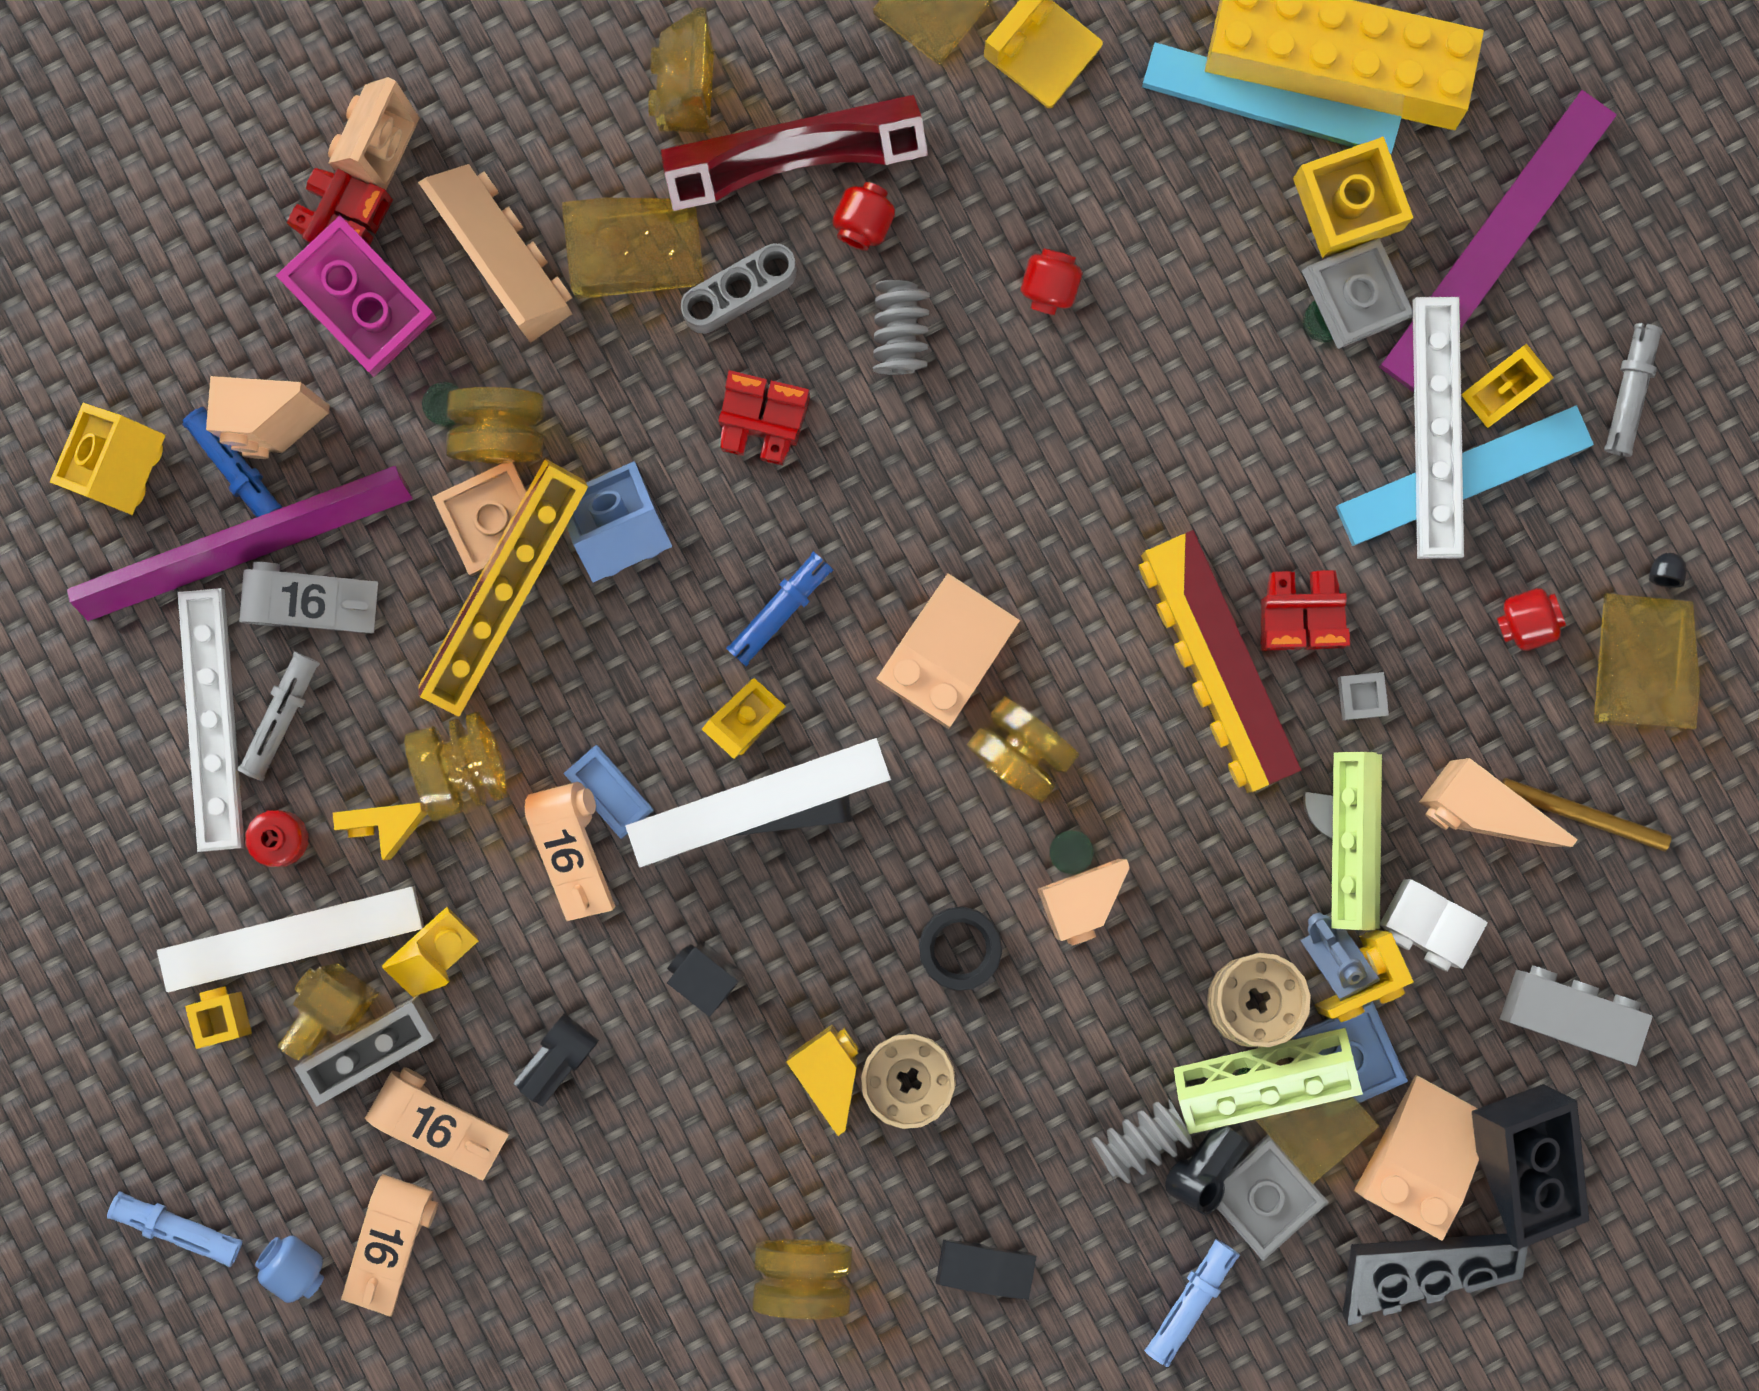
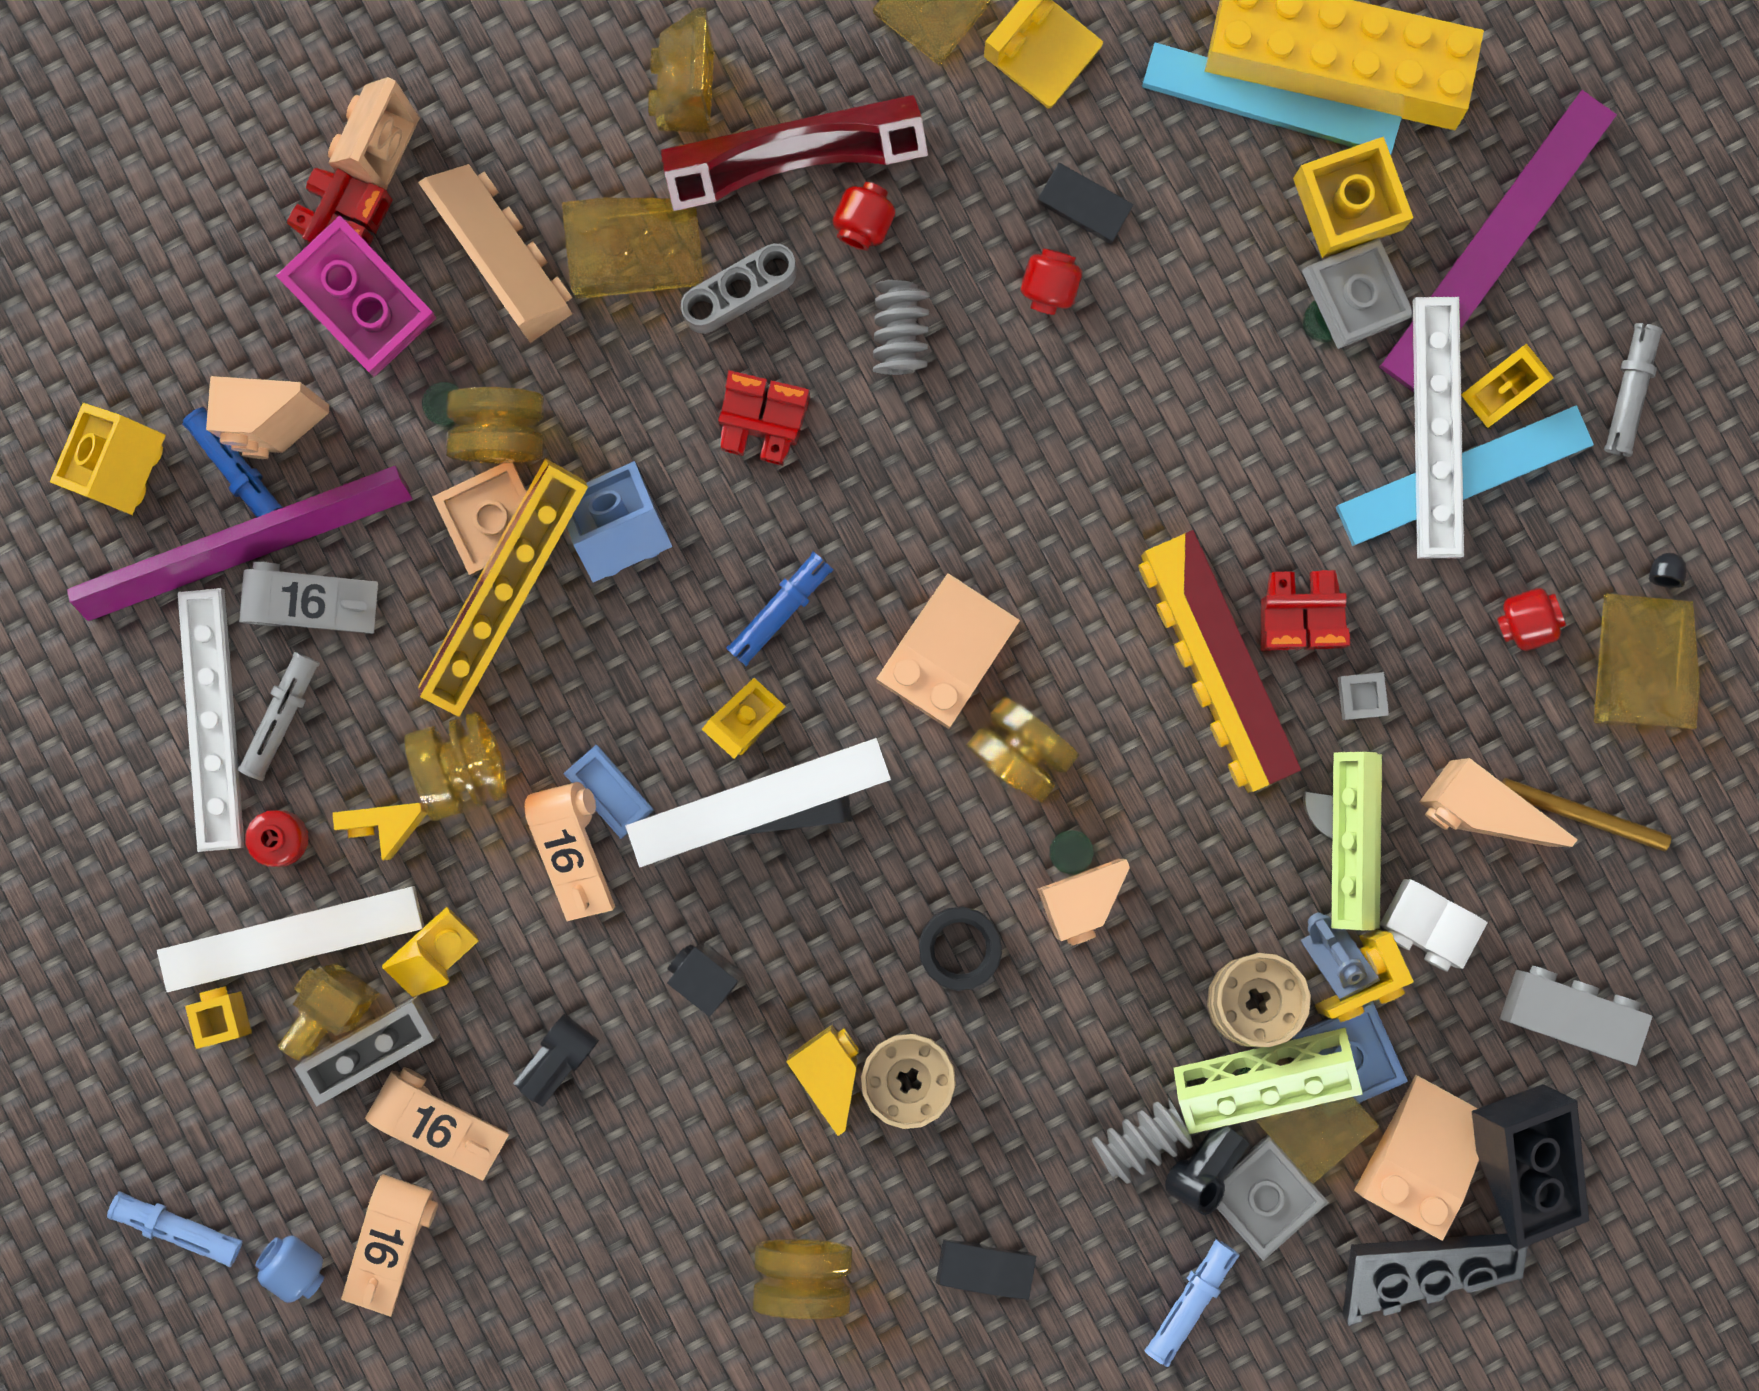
none -> black tile [1037,162,1134,244]

